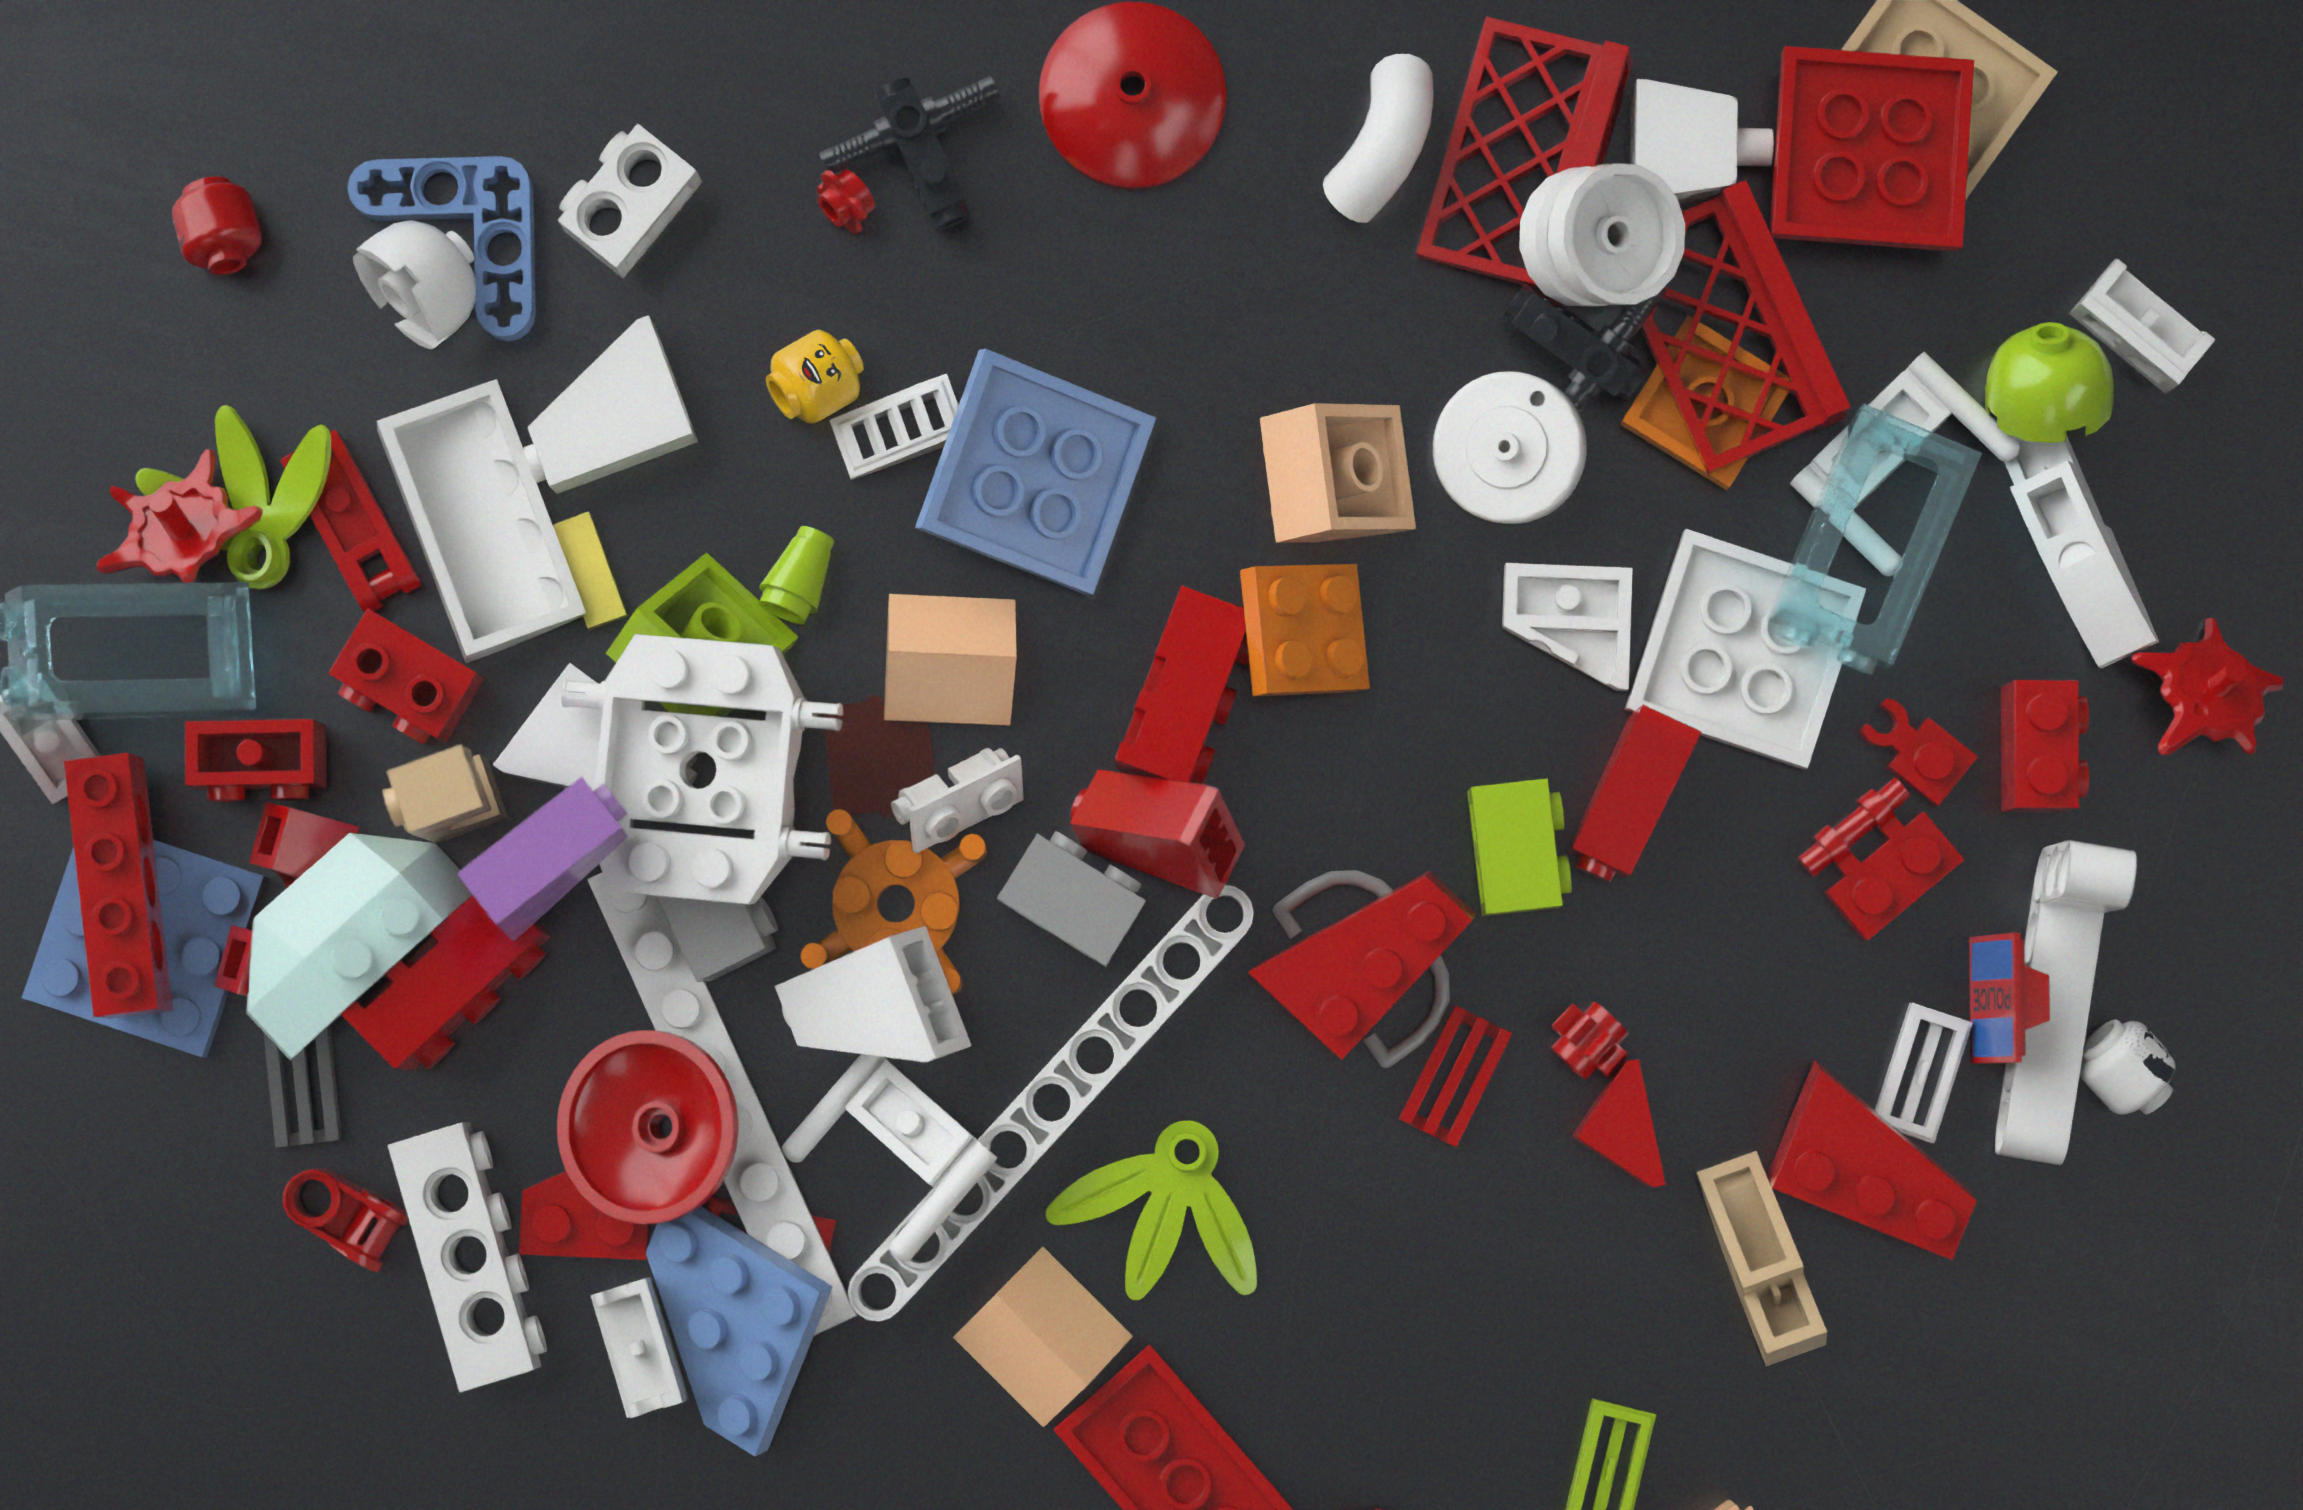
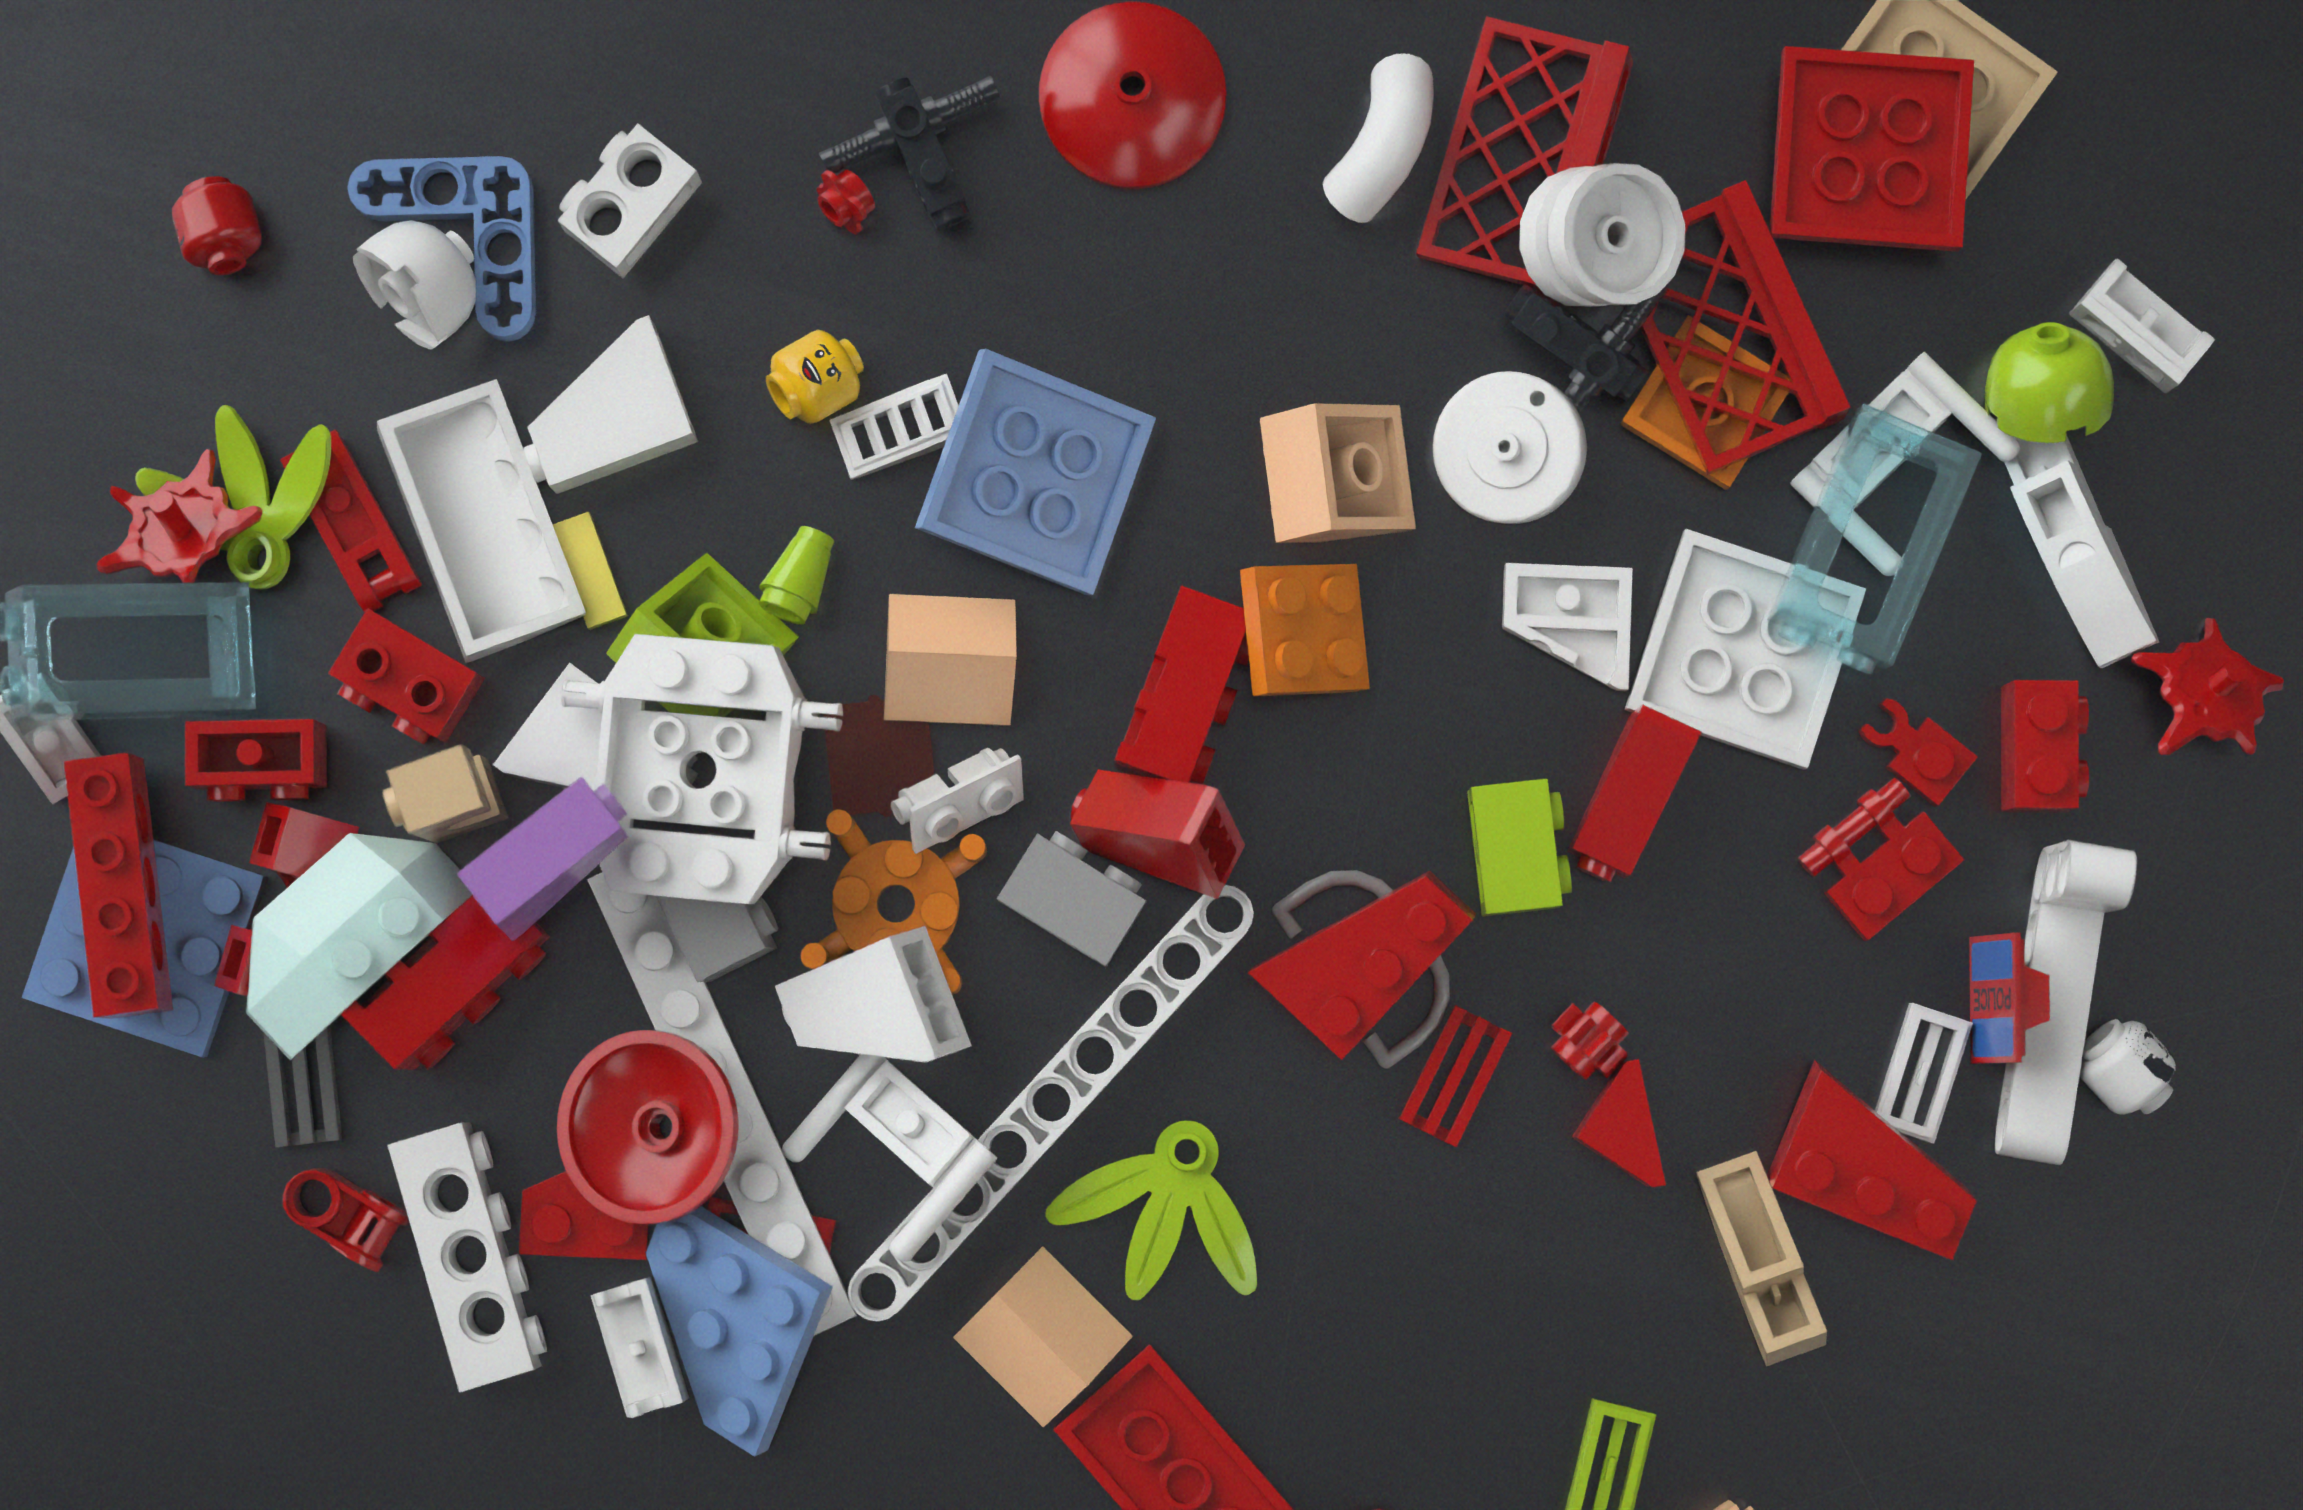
white torso [1630,79,1773,204] -> none

